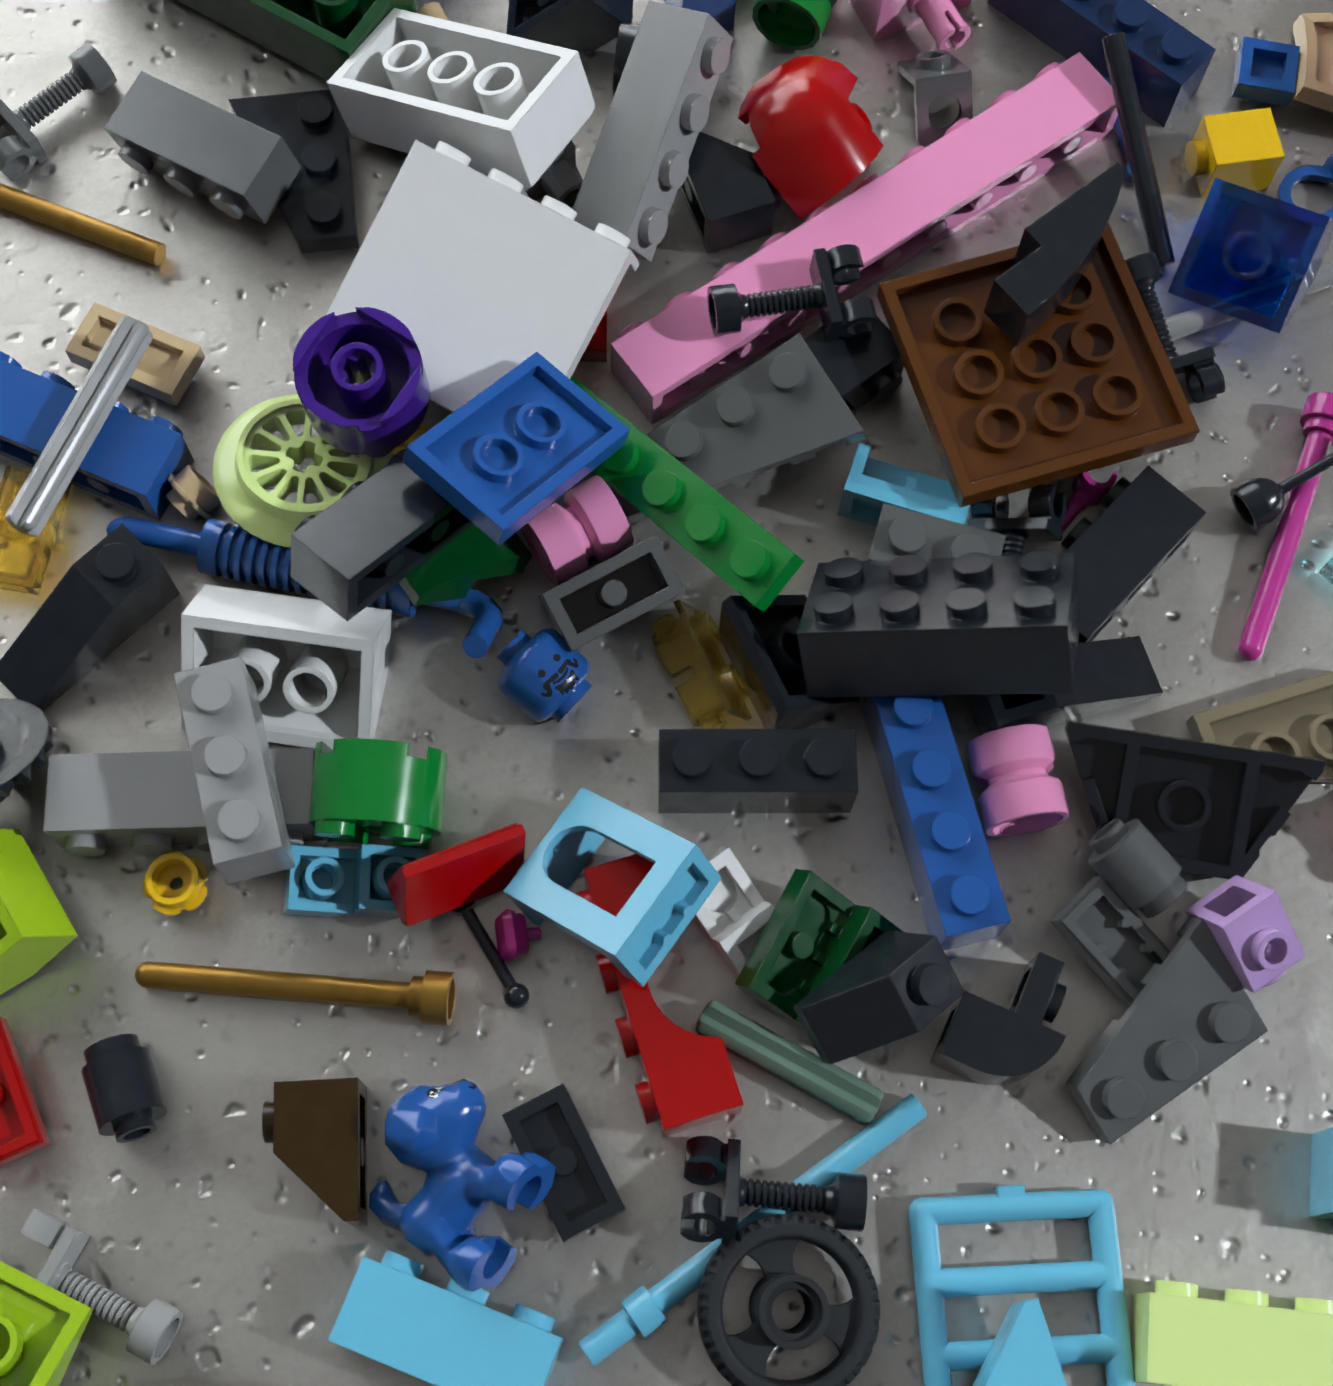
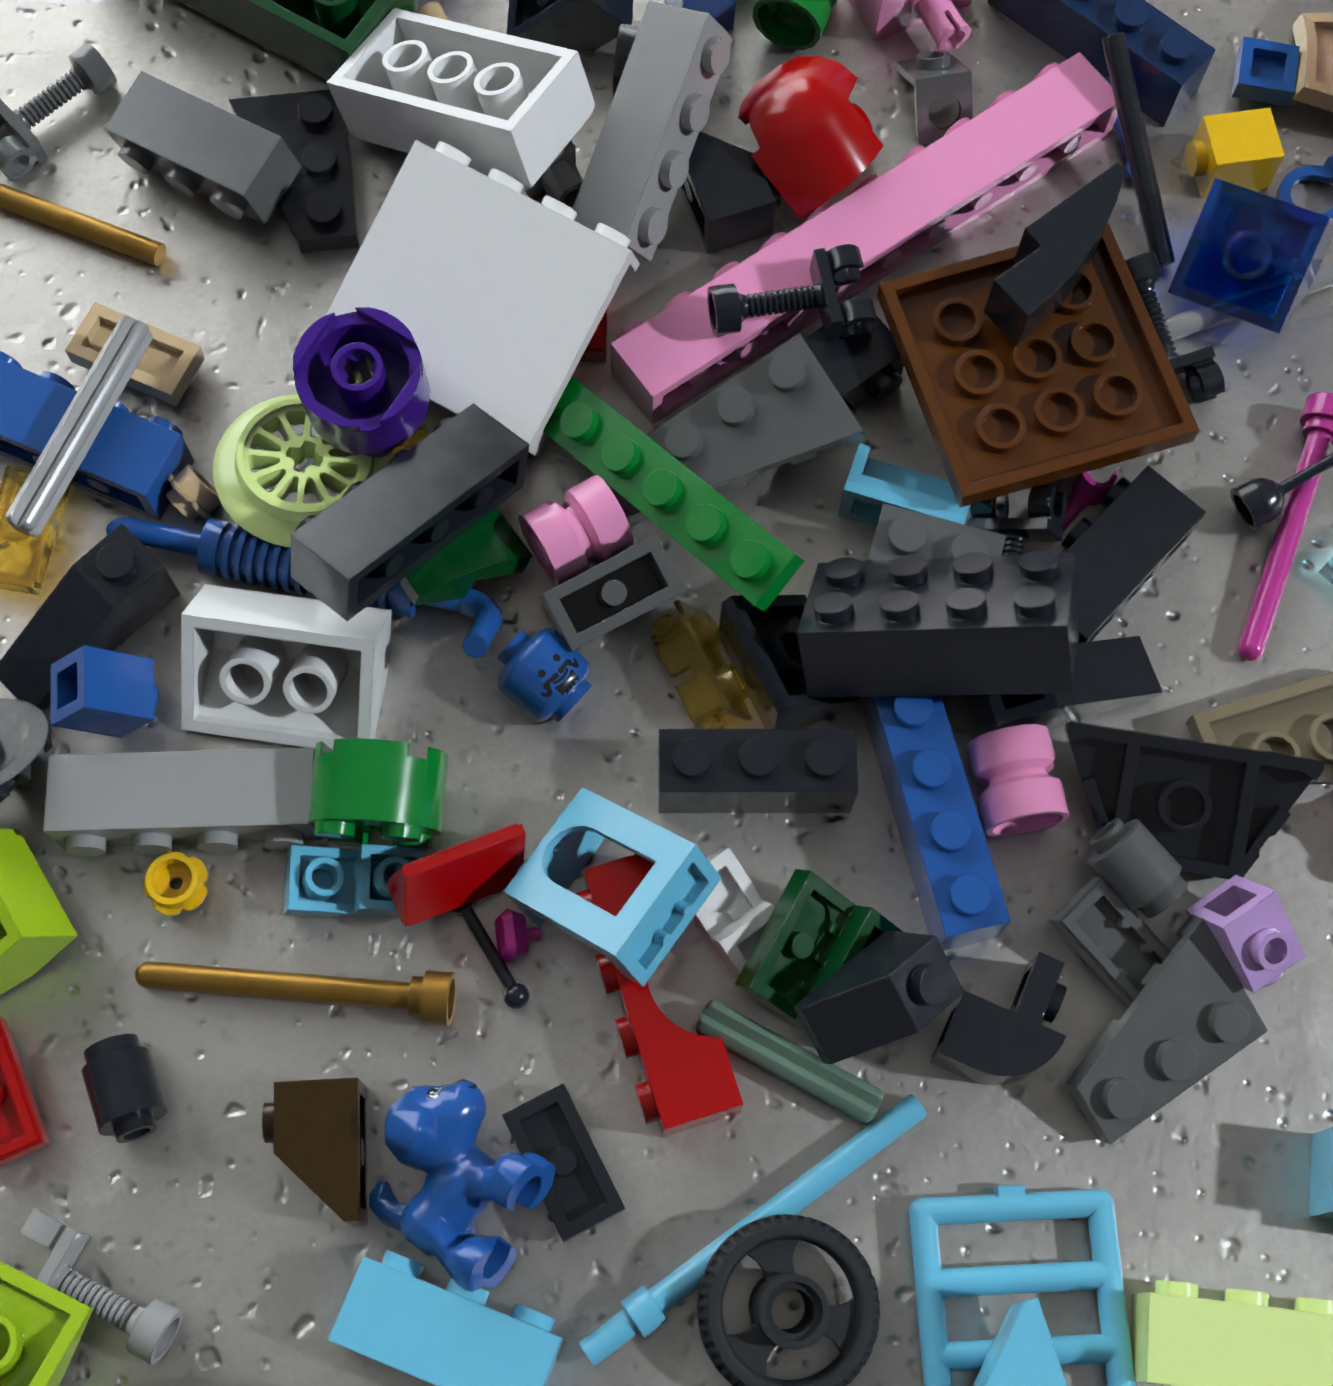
light grey brick [174,657,295,884] -> none
blue plate [403,352,630,545] -> none
black bar [680,1136,867,1244] -> none
none -> blue brick [50,645,159,738]

